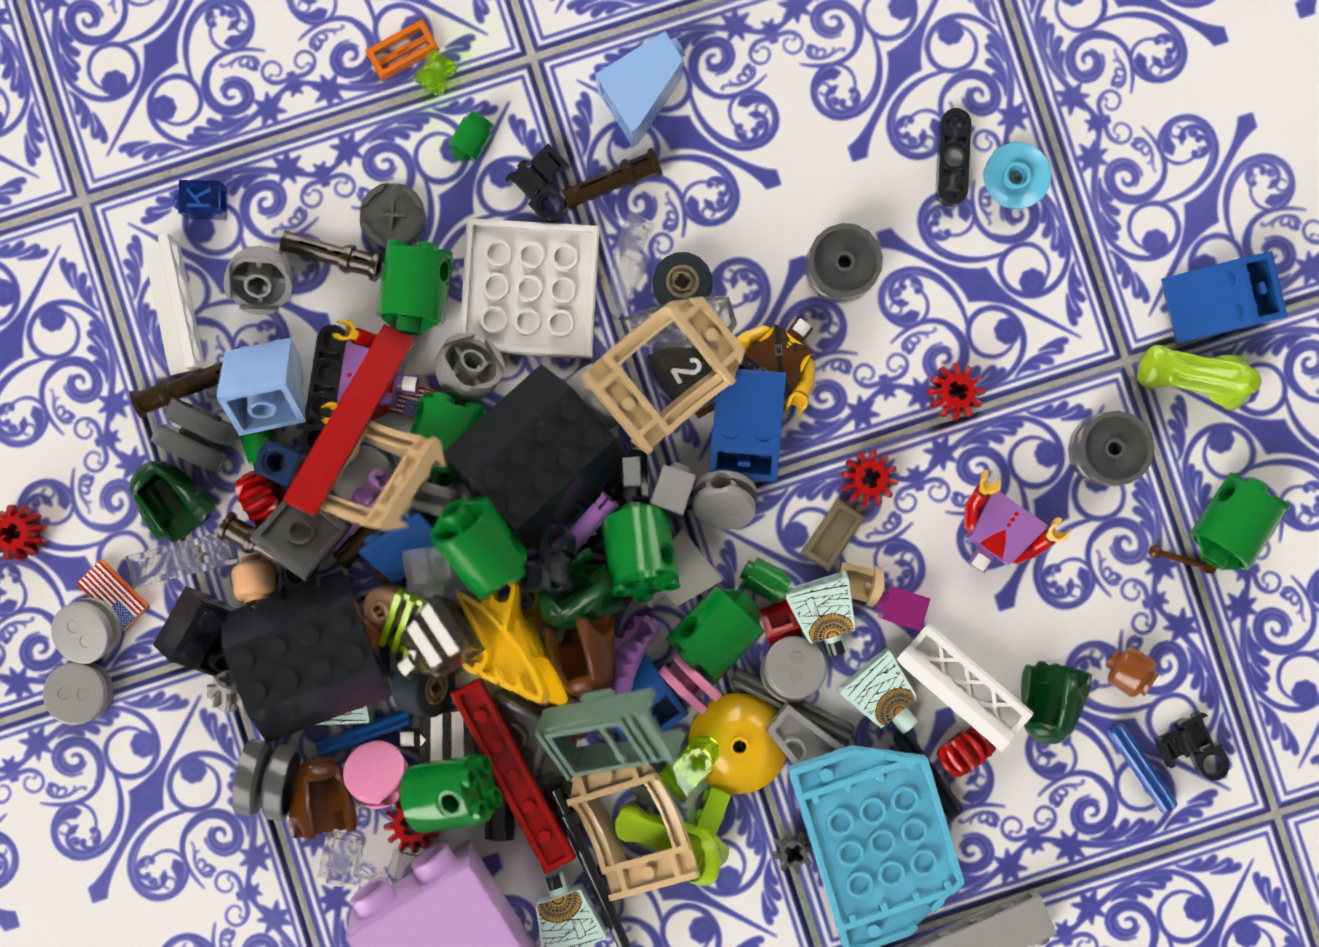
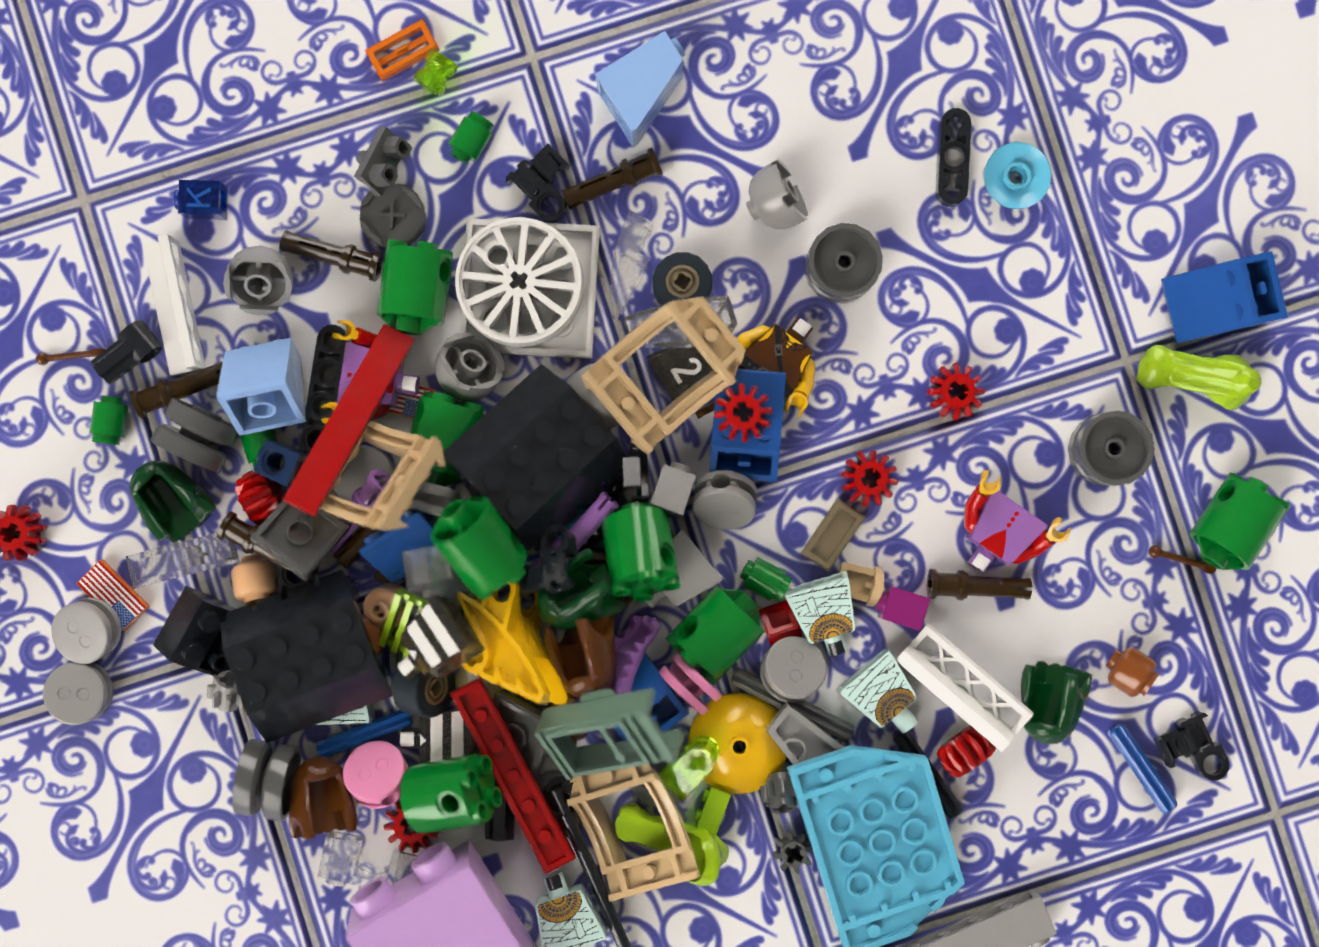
none -> reddish brown hinge [36,348,105,365]
none -> green brick [89,396,128,445]
none -> black piece [91,320,163,385]
none -> dark grey hips [354,127,412,196]
none -> white piece [455,217,584,347]
none -> red gear [714,383,773,443]
none -> light grey cylinder [746,160,808,229]
none -> dark grey gear [760,772,797,814]
none -> dark brown pin [927,569,1032,601]

